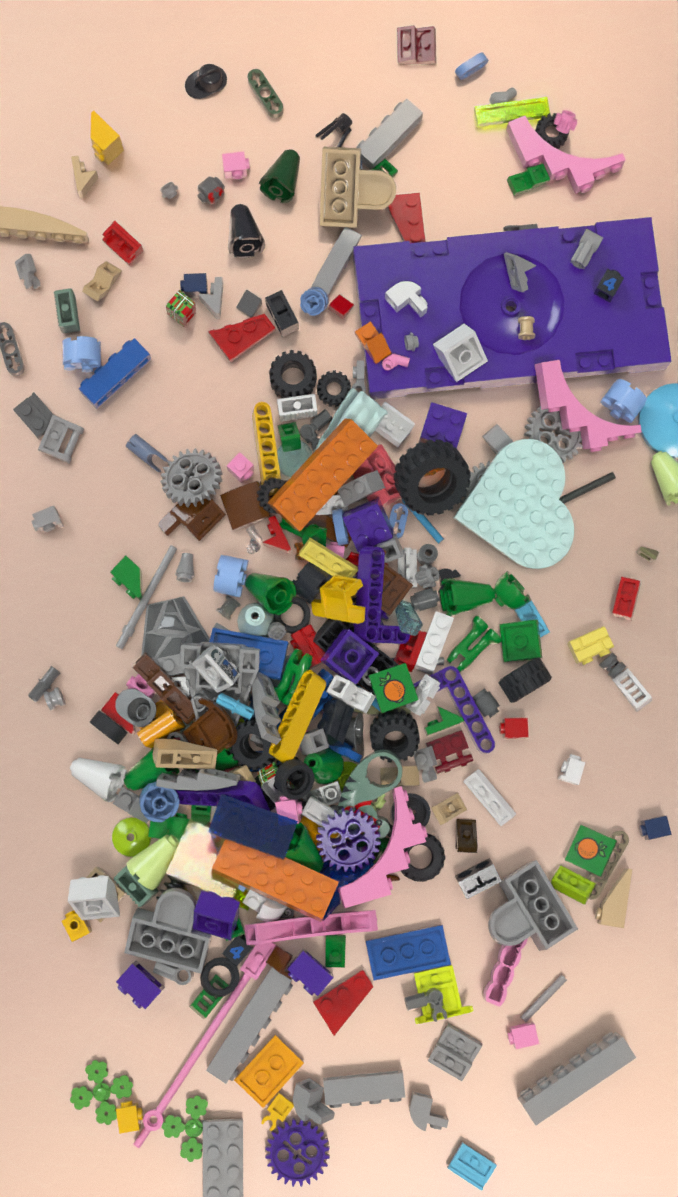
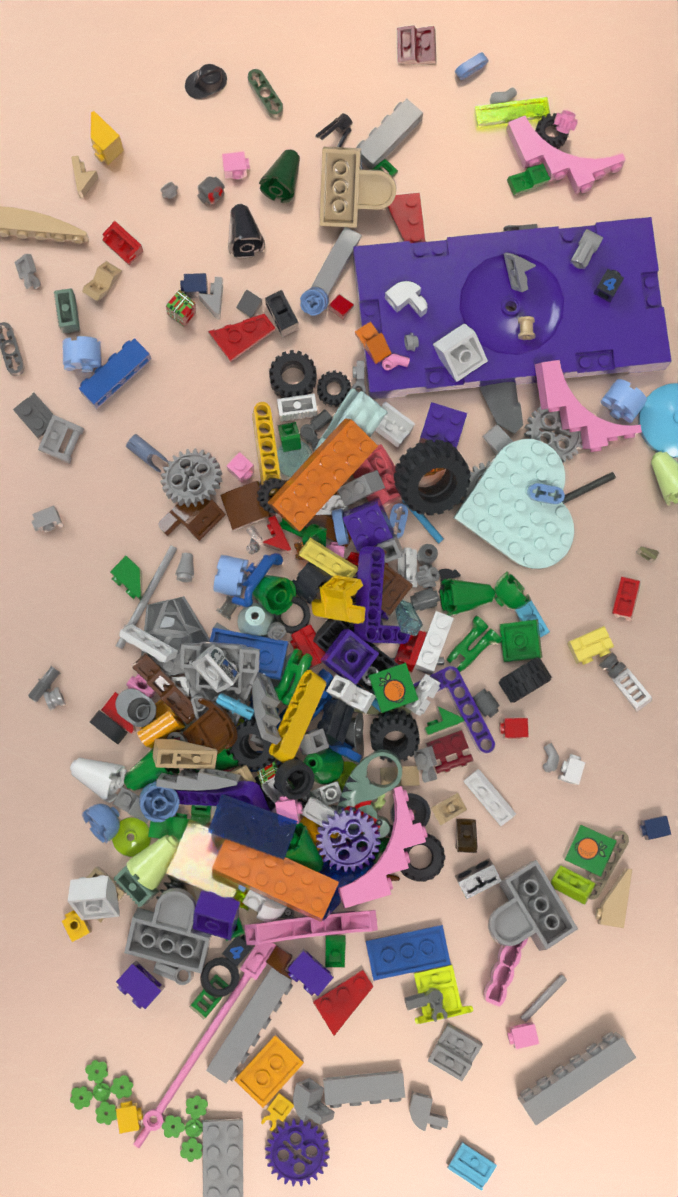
none -> medium blue cylinder [82,804,120,843]
none -> white plate [119,624,178,663]
none -> blue piece [232,553,283,607]
none -> dark grey panel [480,382,523,434]
none -> medium blue beam [527,483,565,504]
none -> light grey arm [543,743,559,773]

